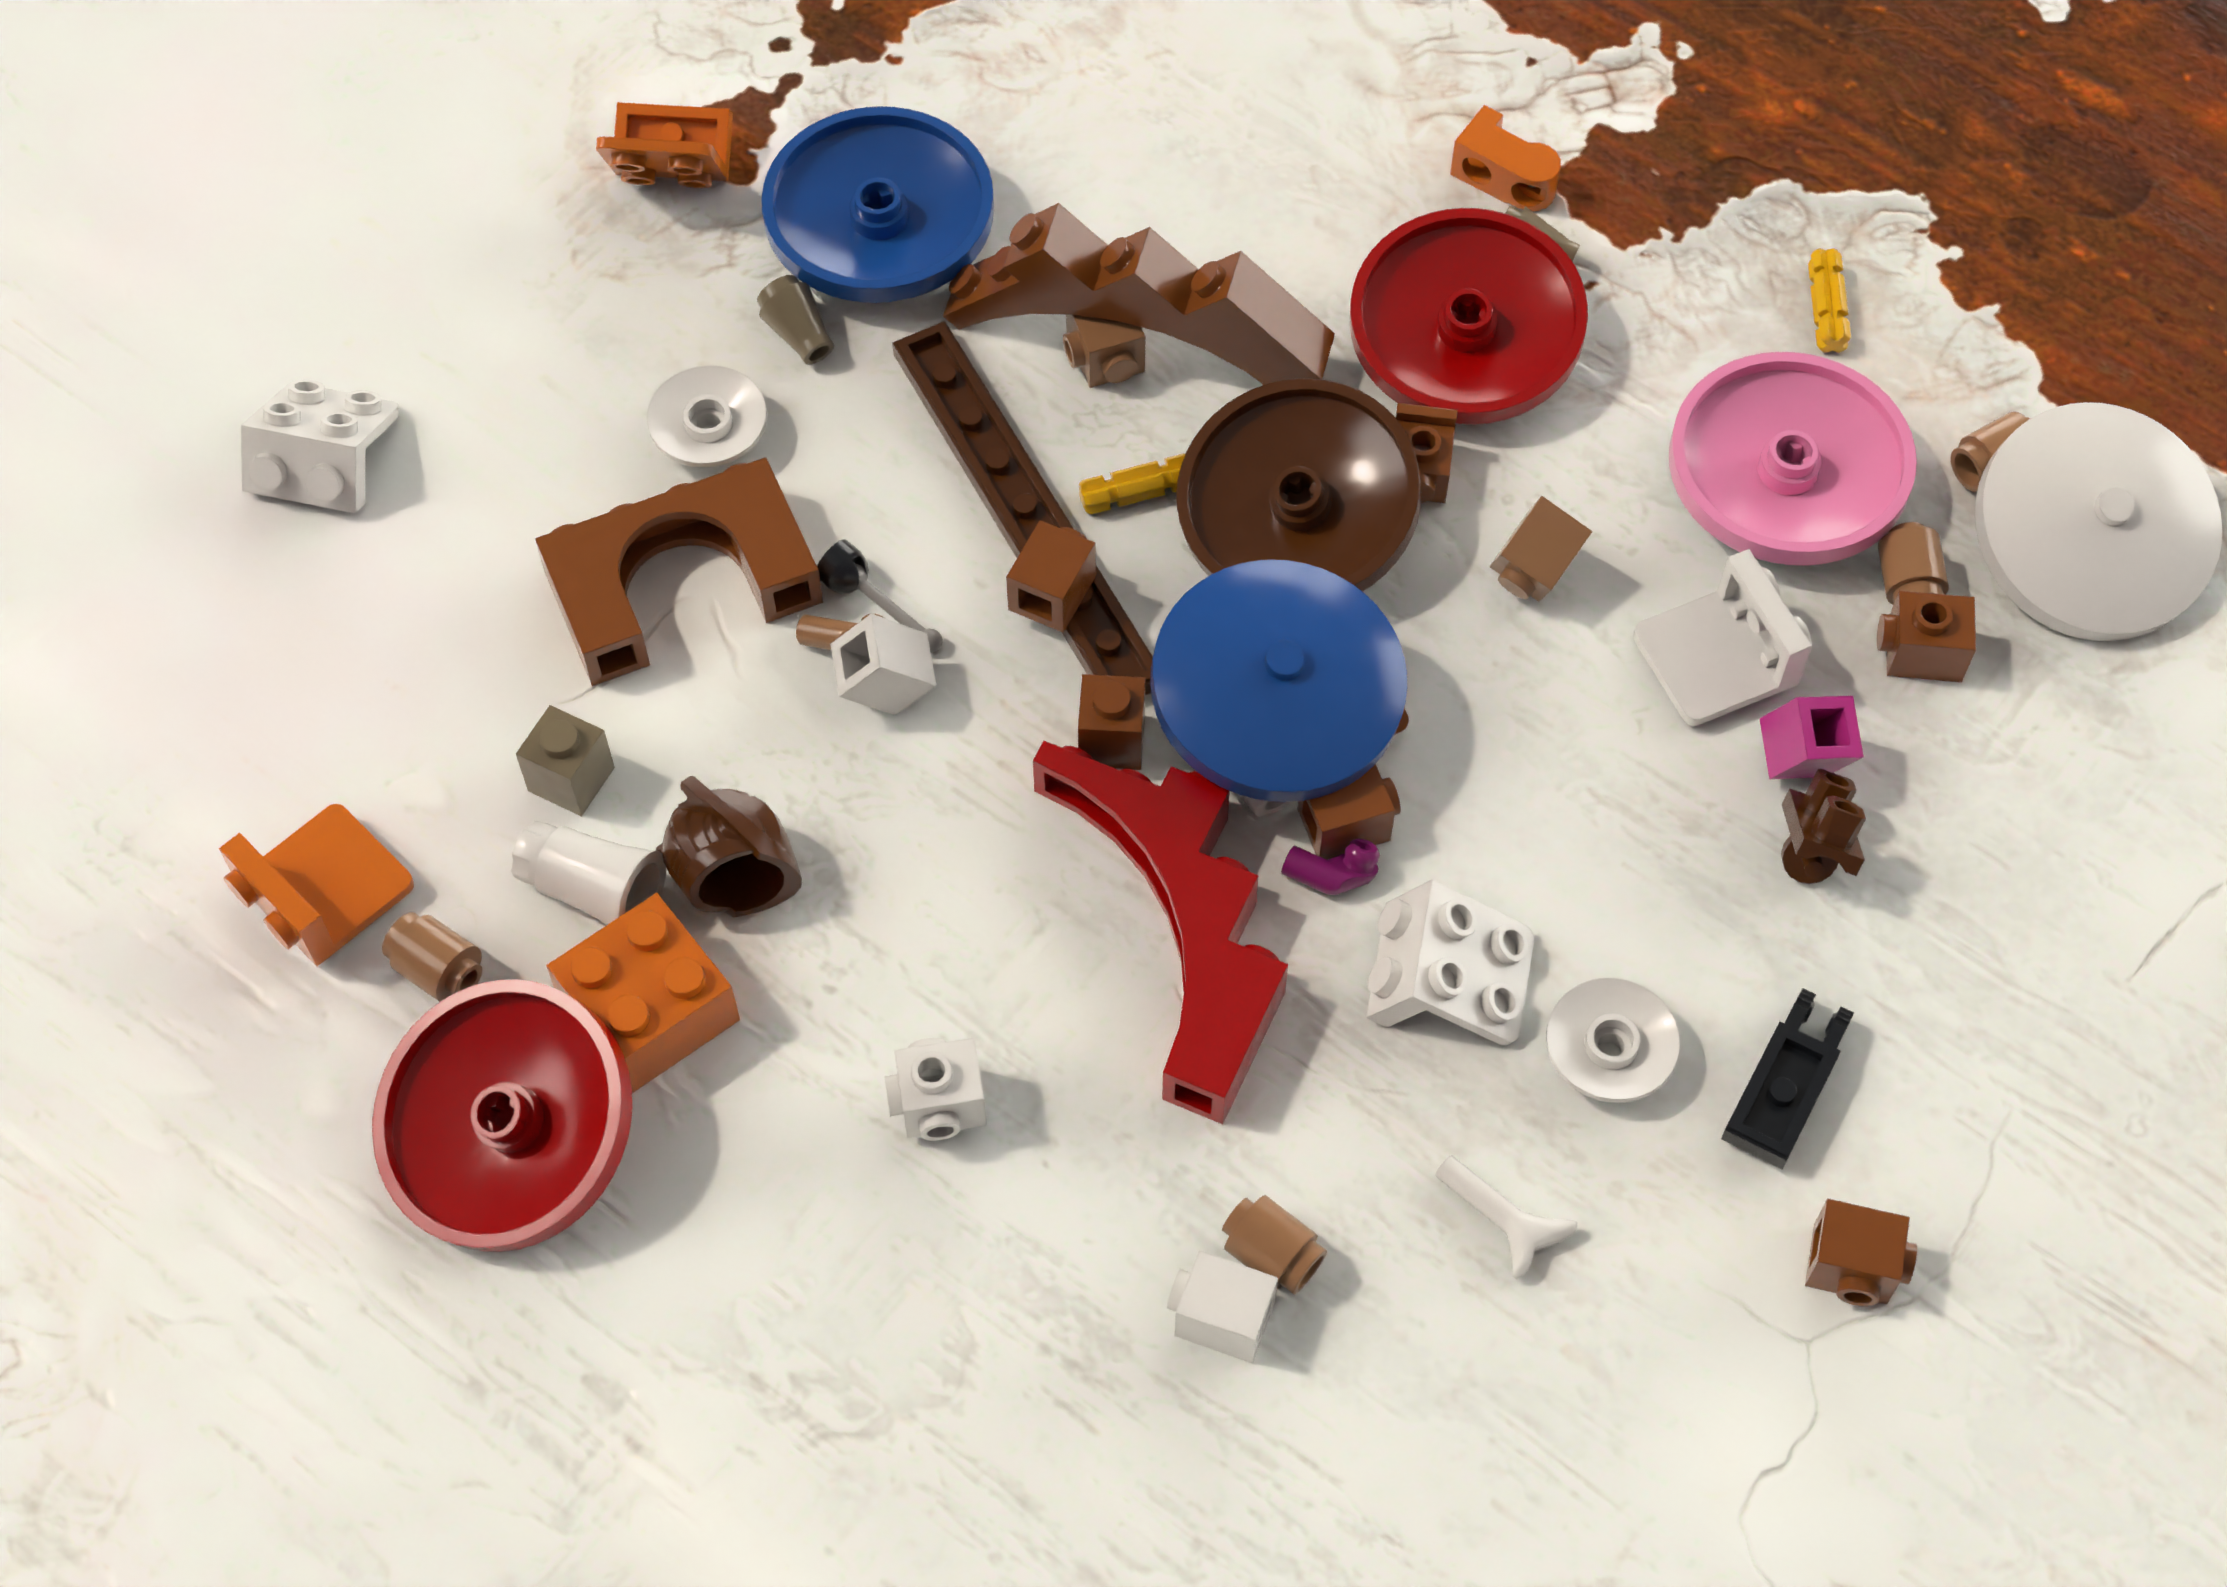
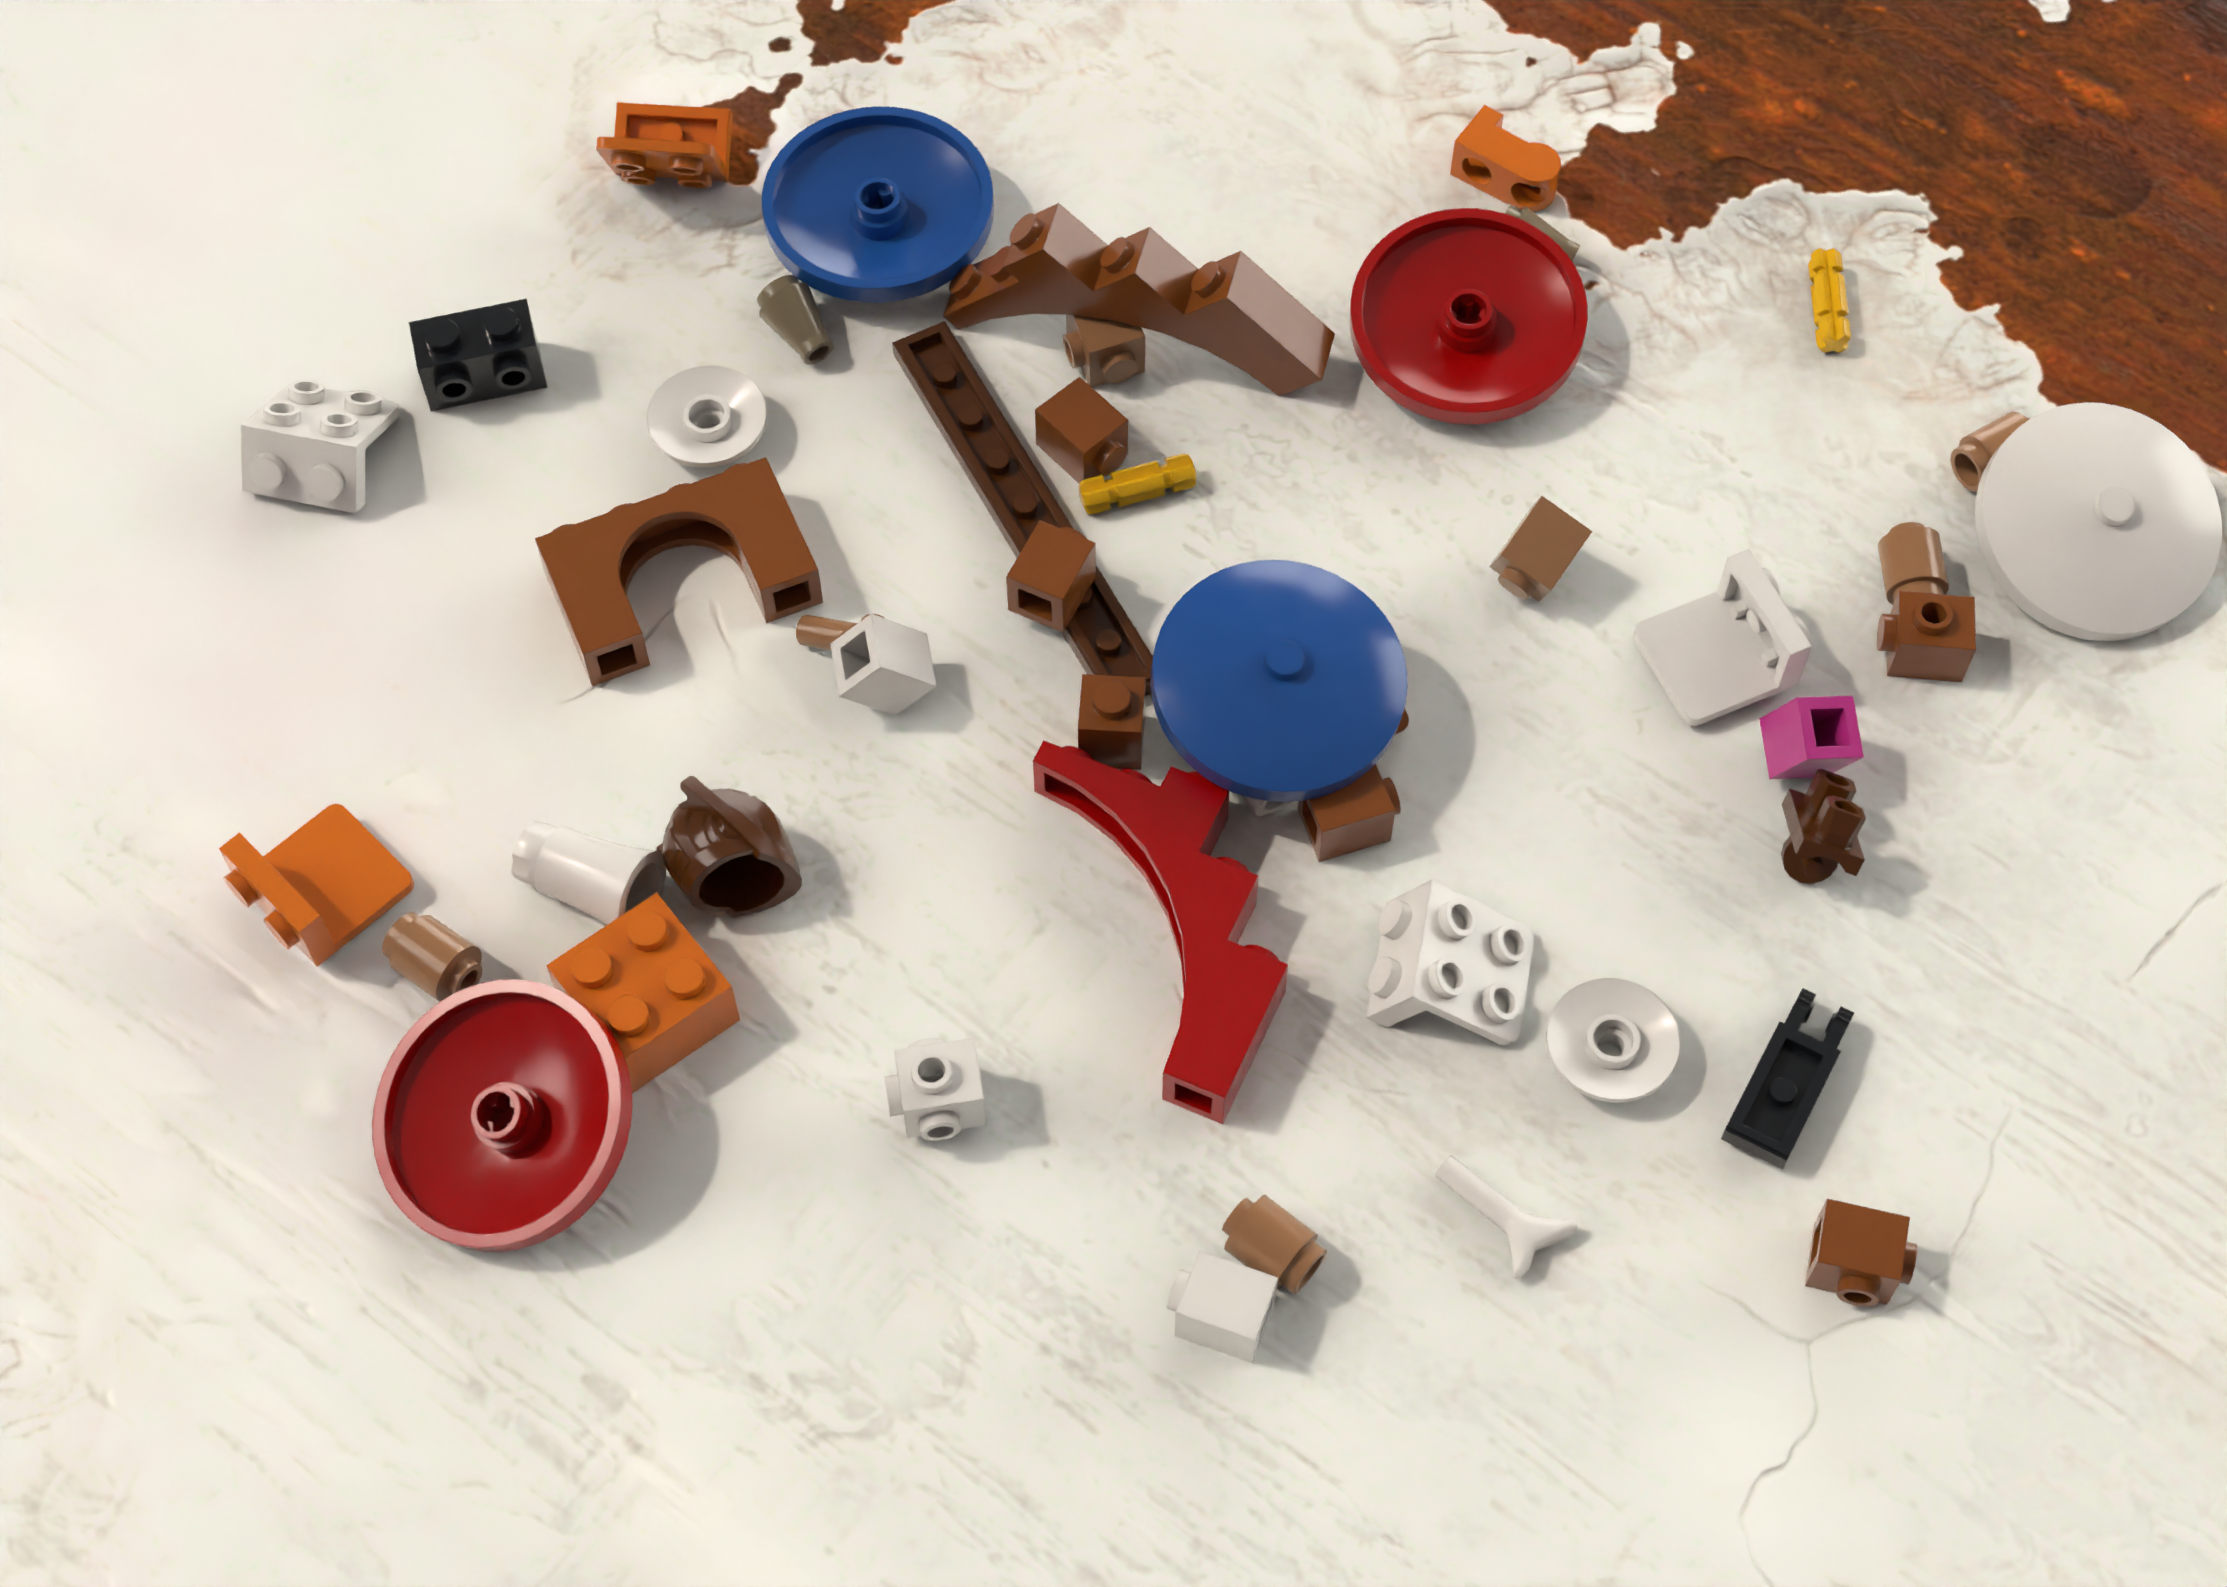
dark tan brick [516,705,615,817] -> none
hinge [817,539,943,653] -> none
reddish brown dish [1176,378,1422,592] -> none
magenta arm [1281,839,1380,896] -> none
dark orange brick [1396,403,1458,503] -> none
bright pink dish [1669,352,1917,566] -> none
none -> black brick [409,299,547,411]
none -> dark orange brick [1035,377,1128,483]

